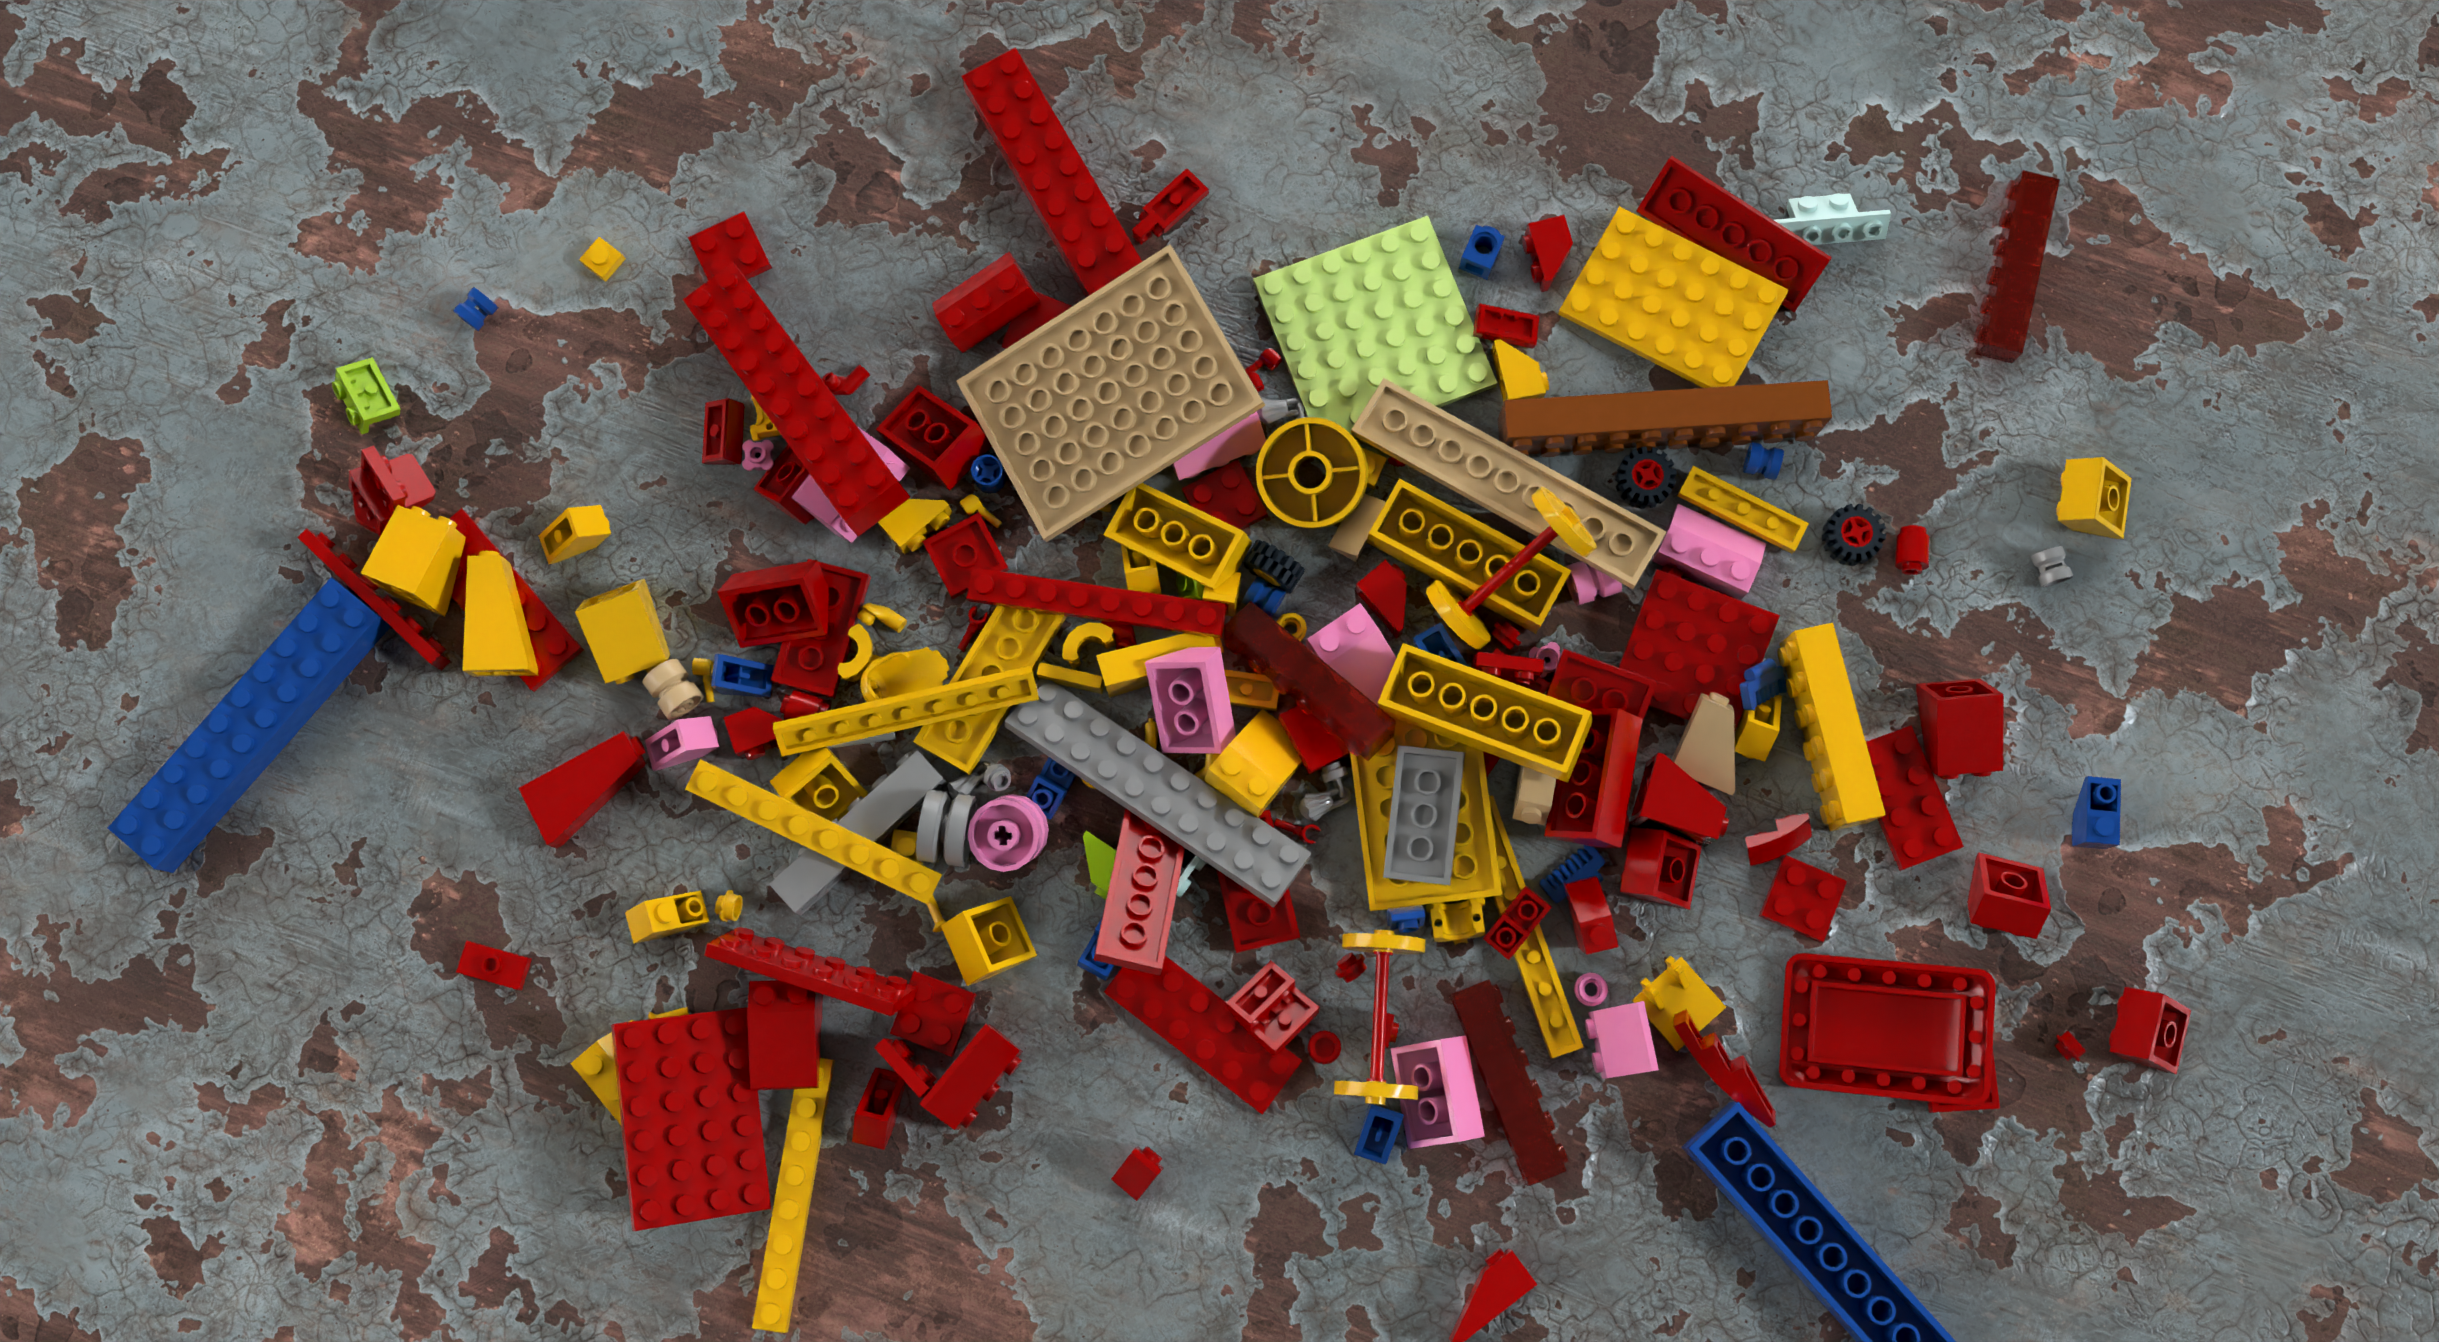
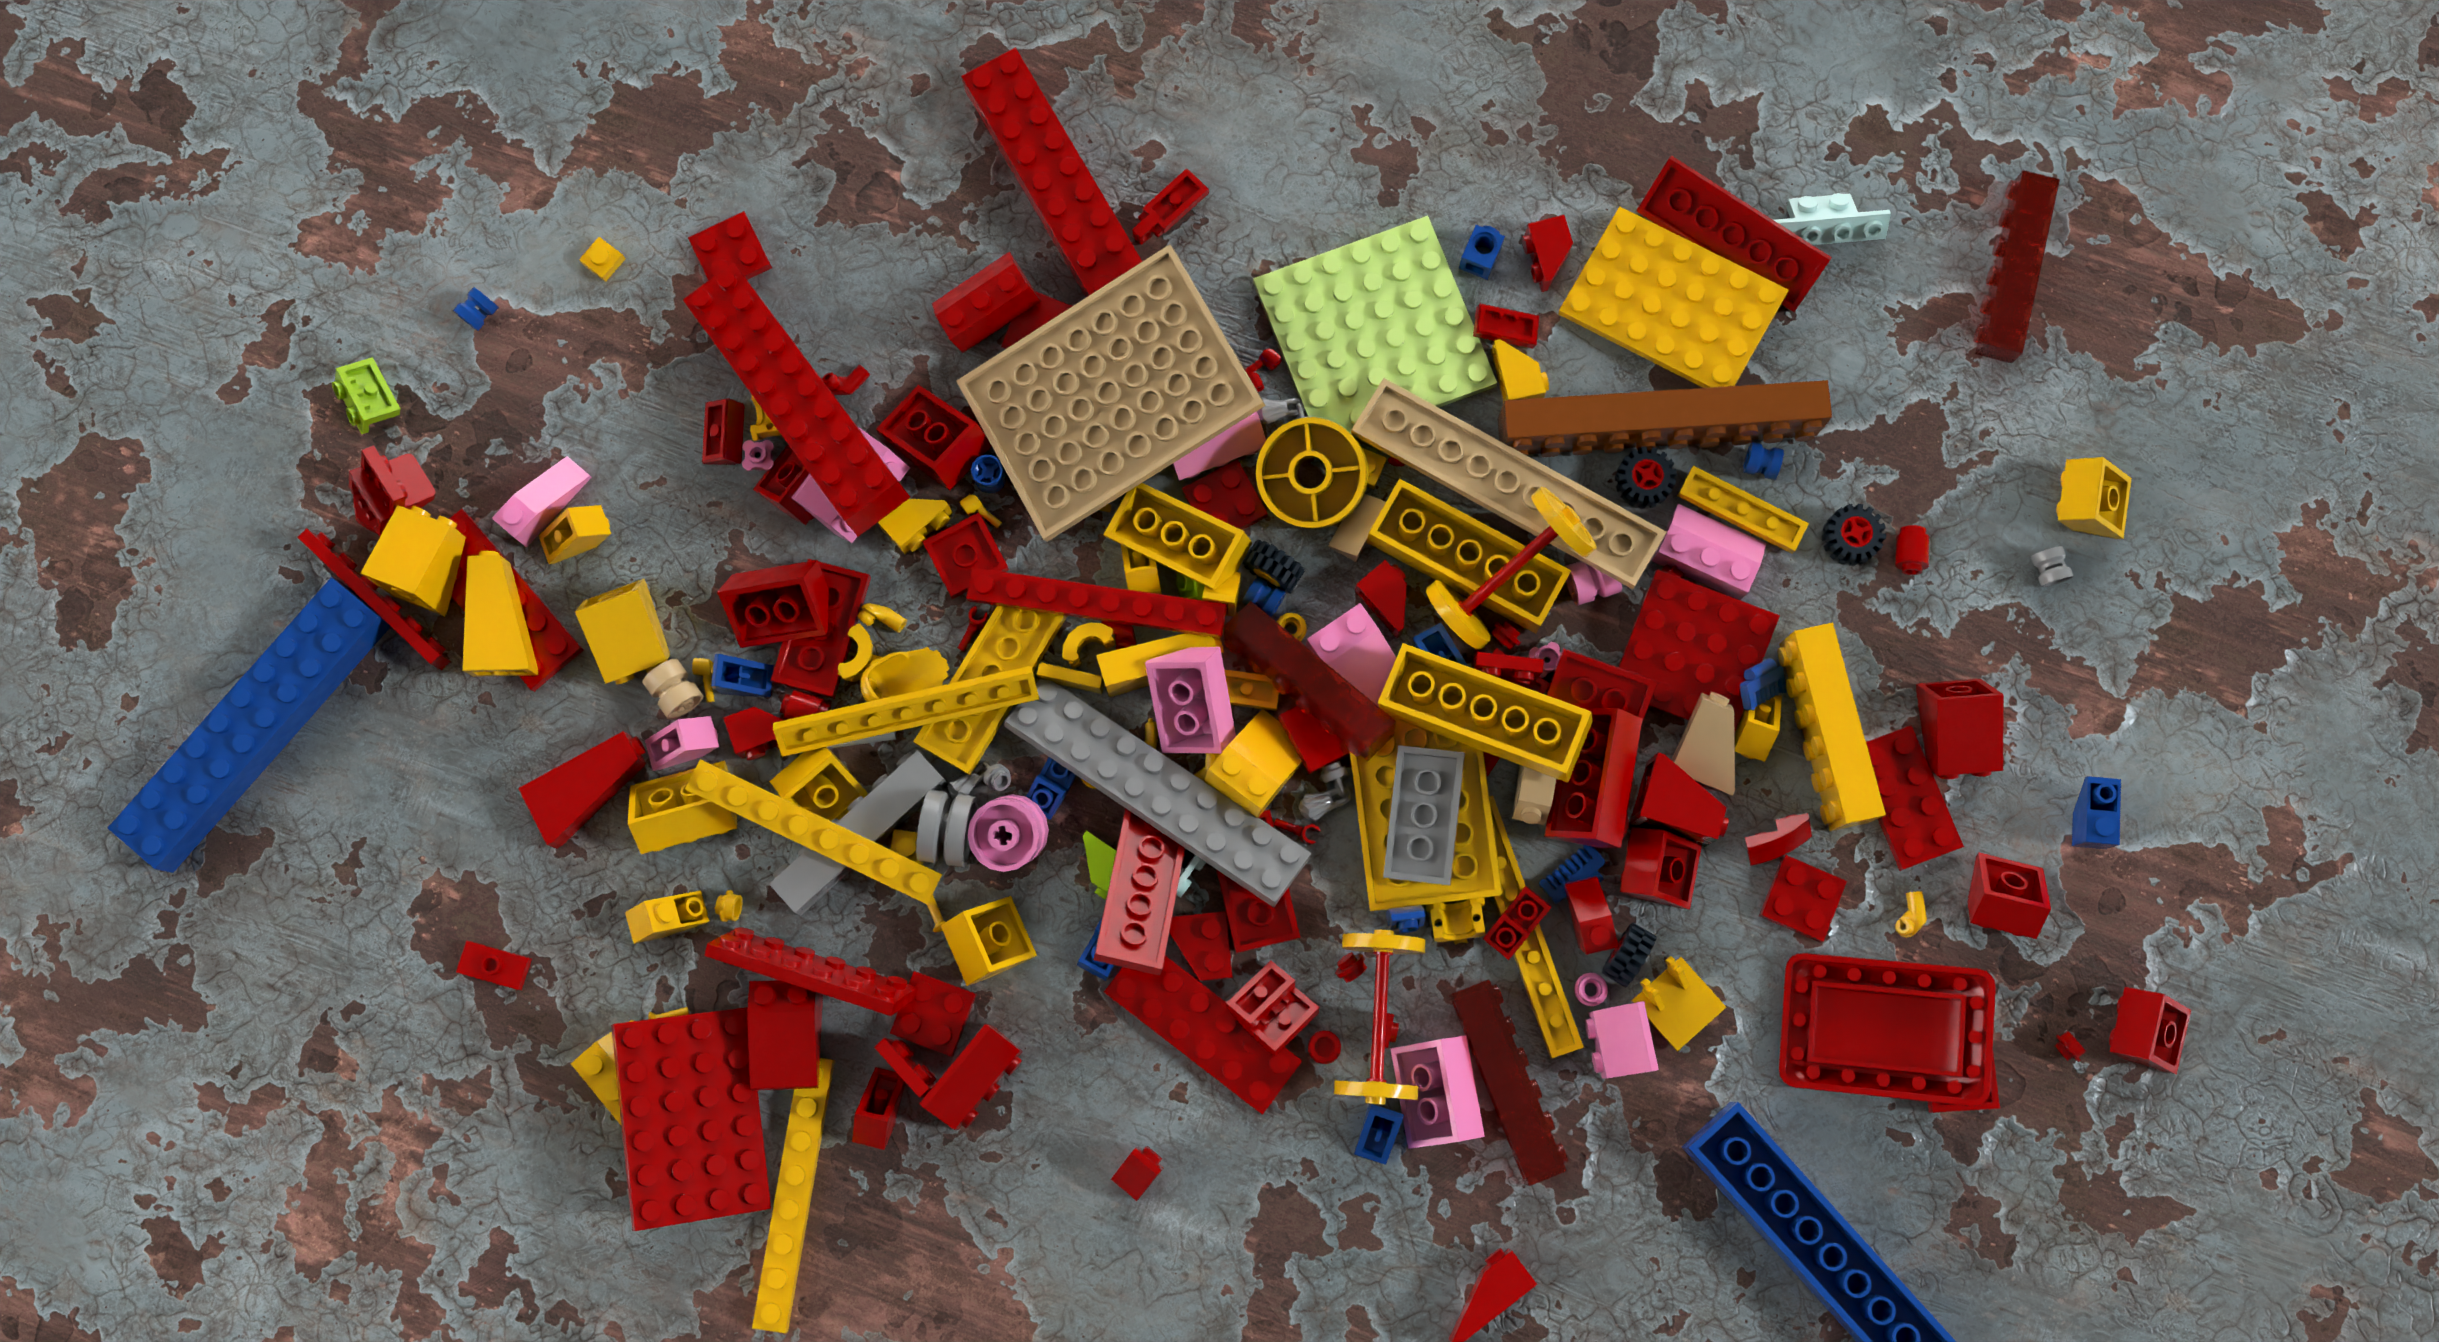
red slope [1673,1009,1776,1128] -> none
none -> bright pink slope [492,456,592,547]
none -> yellow slope [628,760,737,854]
none -> red wing [1169,911,1233,981]
none -> black wheel [1602,922,1657,988]
none -> yellow arm [1895,891,1927,938]

